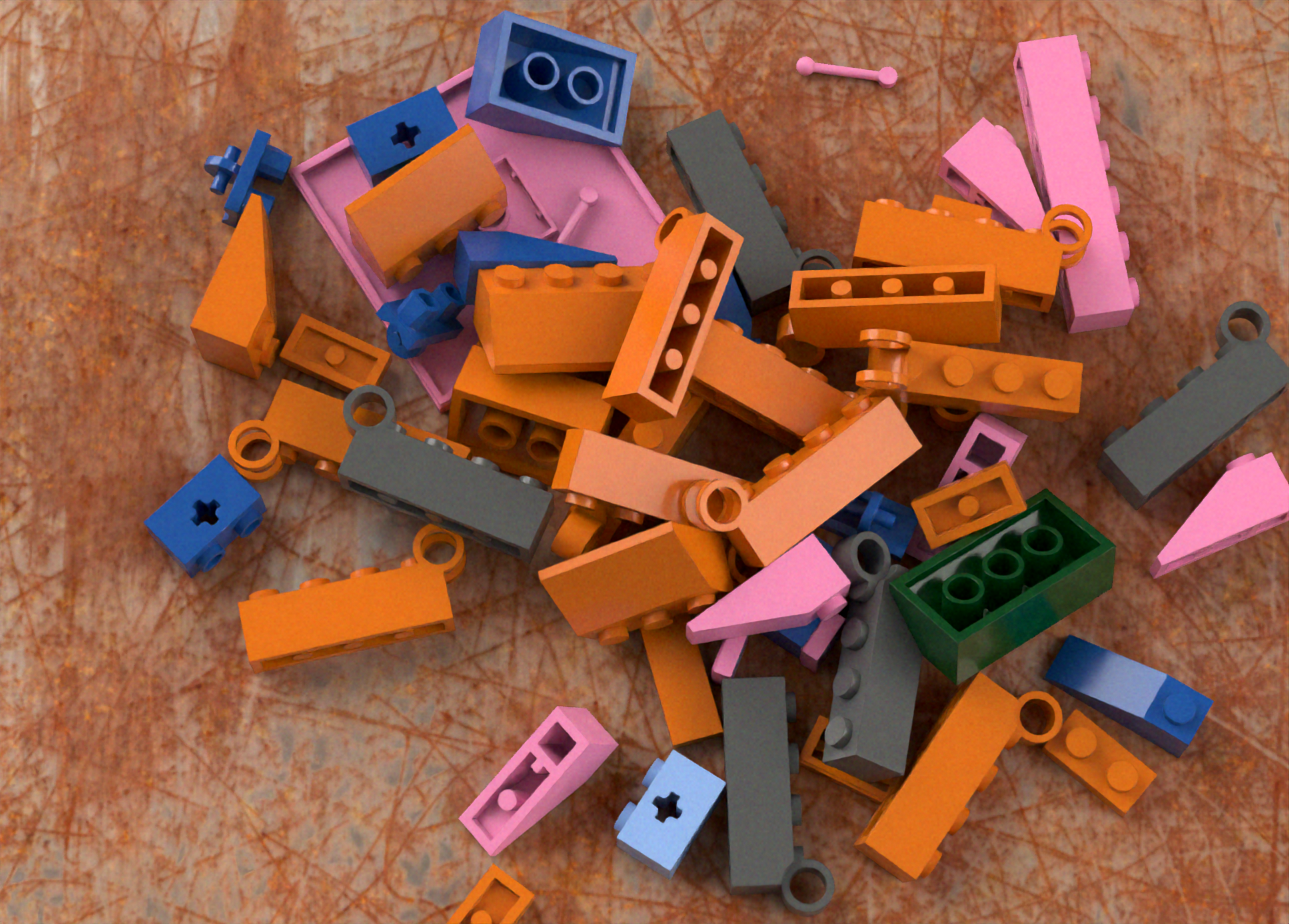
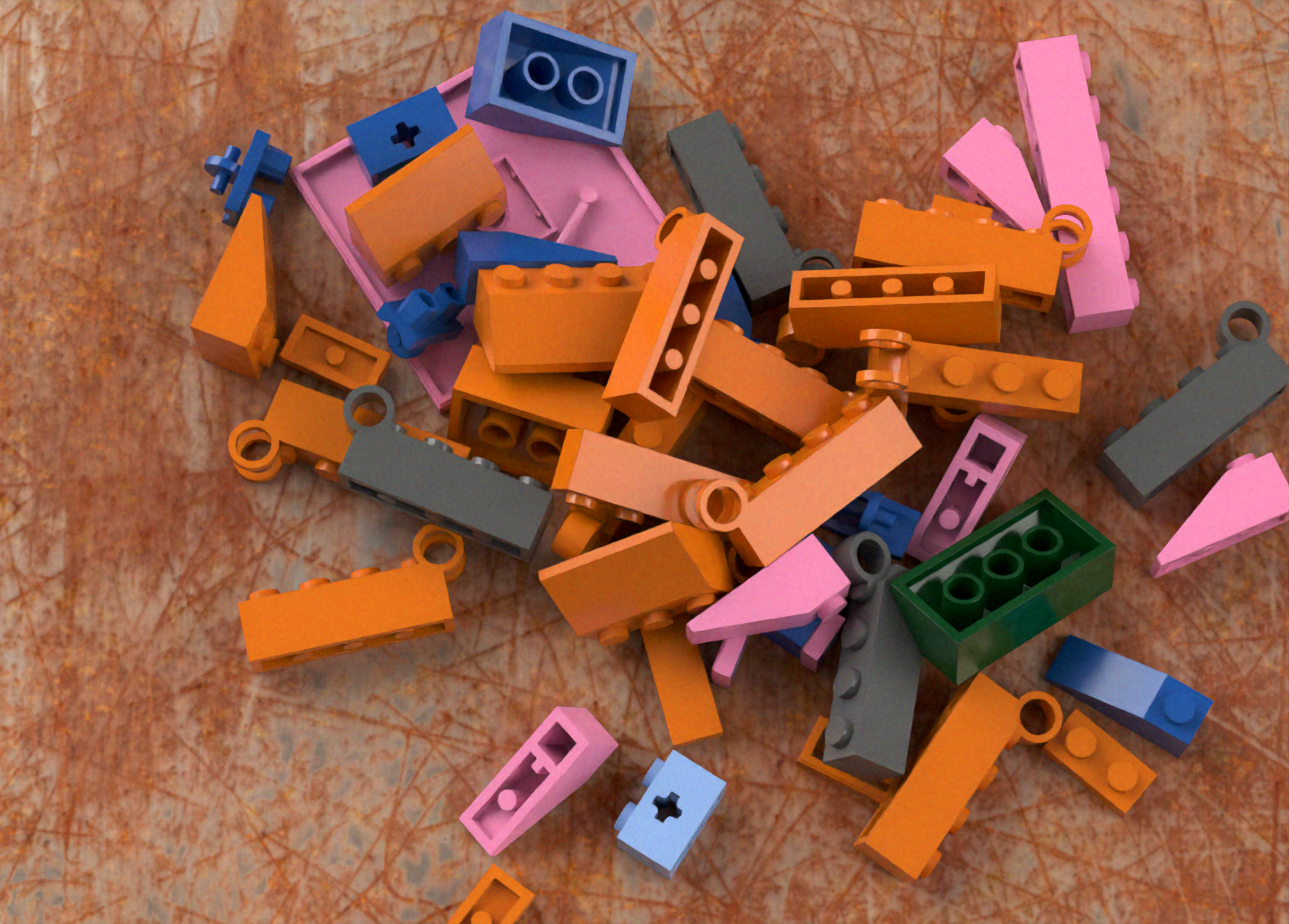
blue brick [143,454,267,578] -> none
dark grey hinge [721,676,835,917] -> none
bright pink hinge [796,57,898,88] -> none
orange plate [911,460,1027,550] -> none

